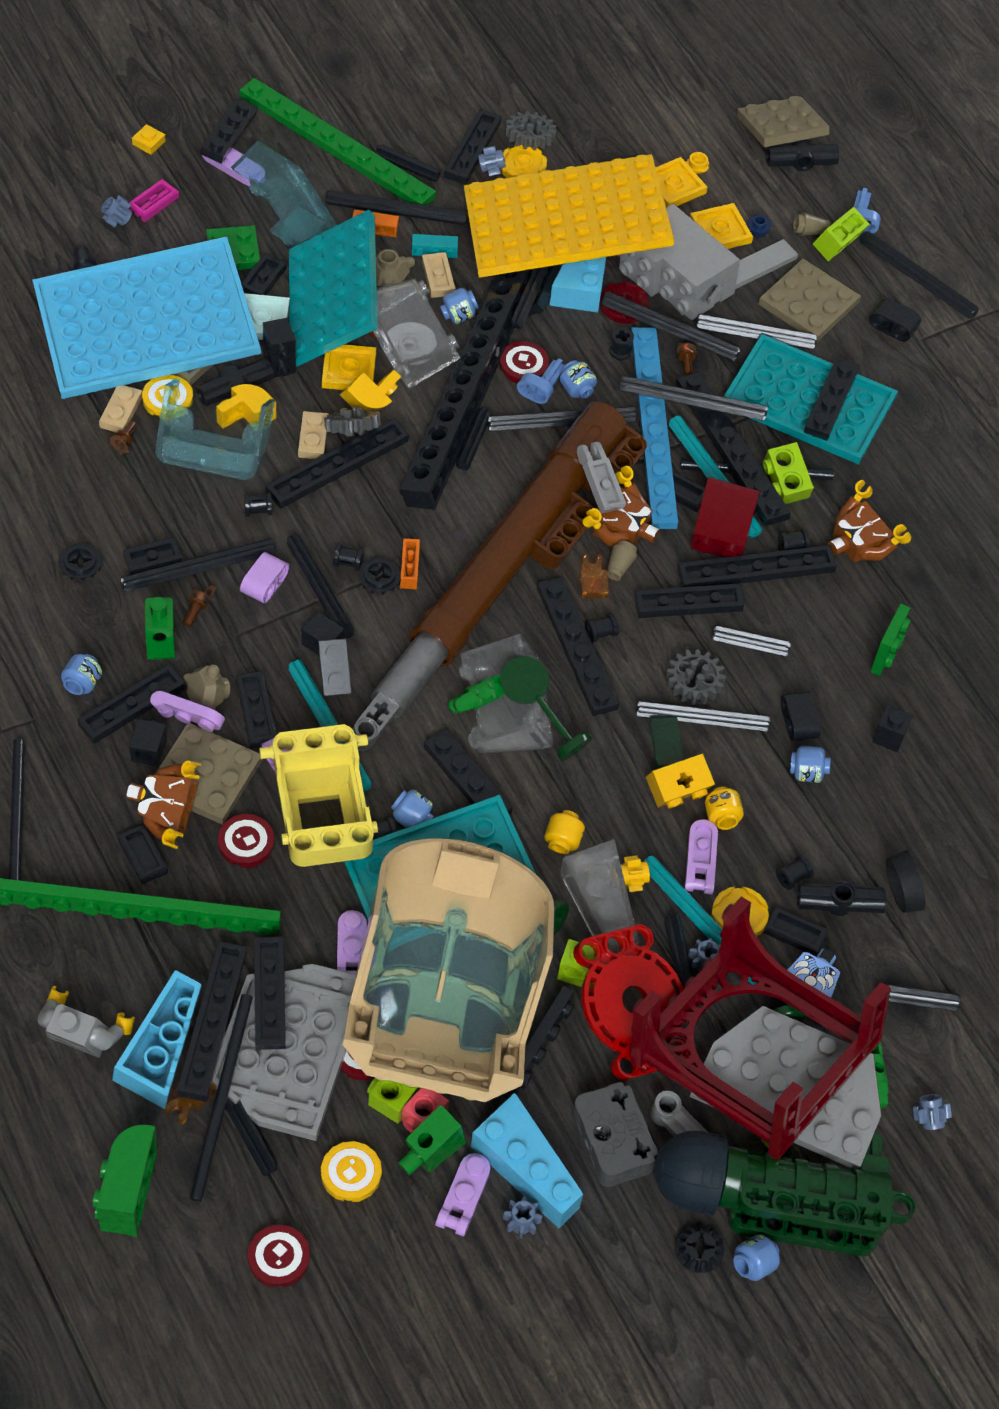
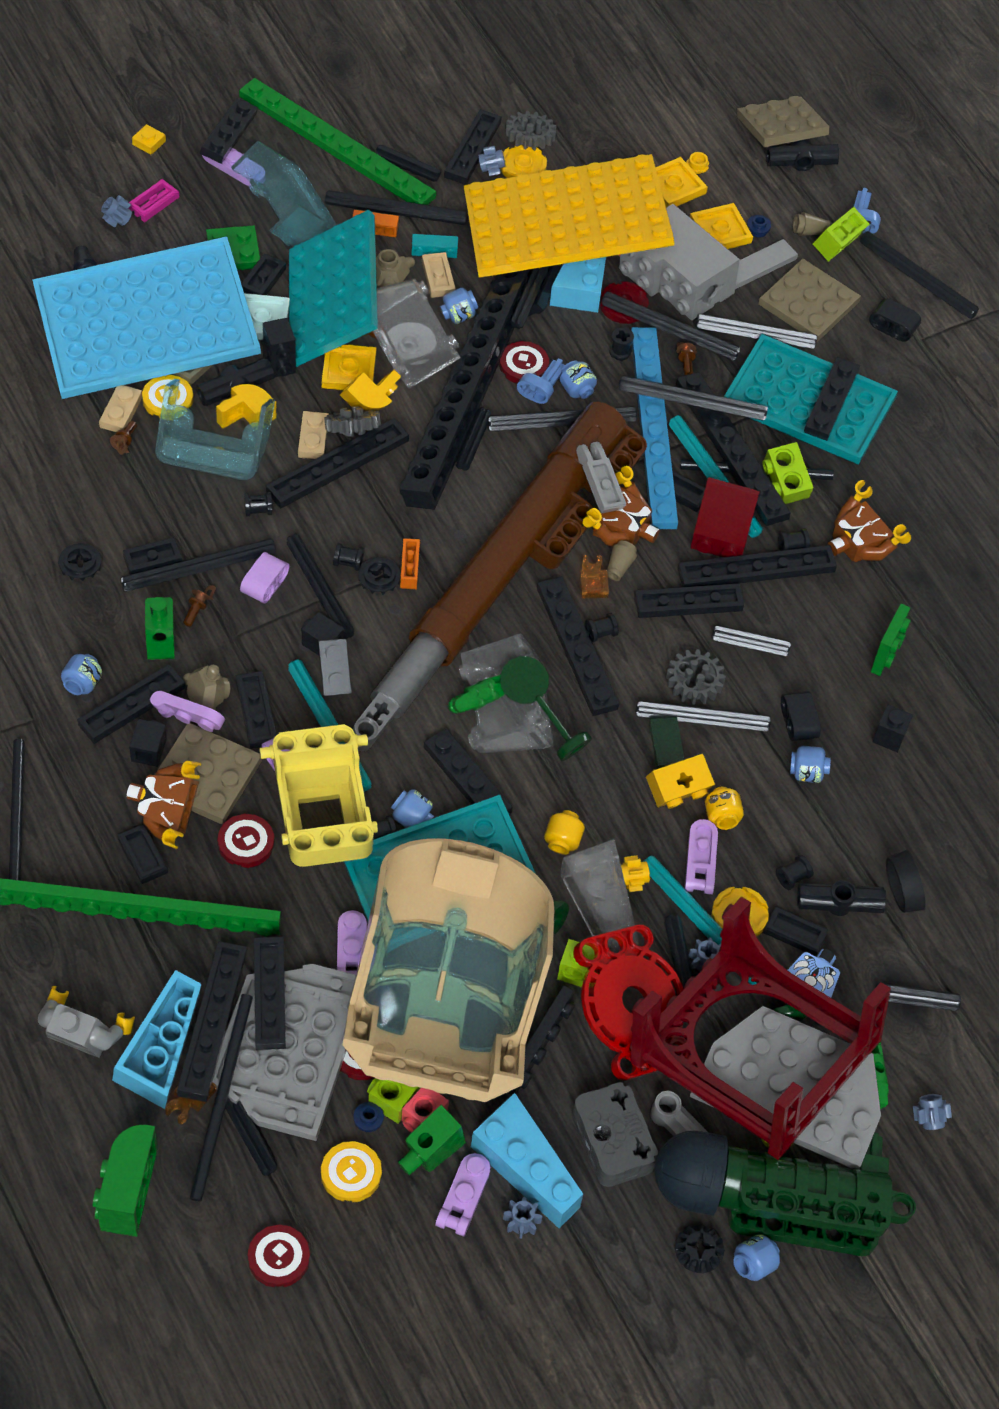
none -> dark blue plate [353,1102,384,1132]

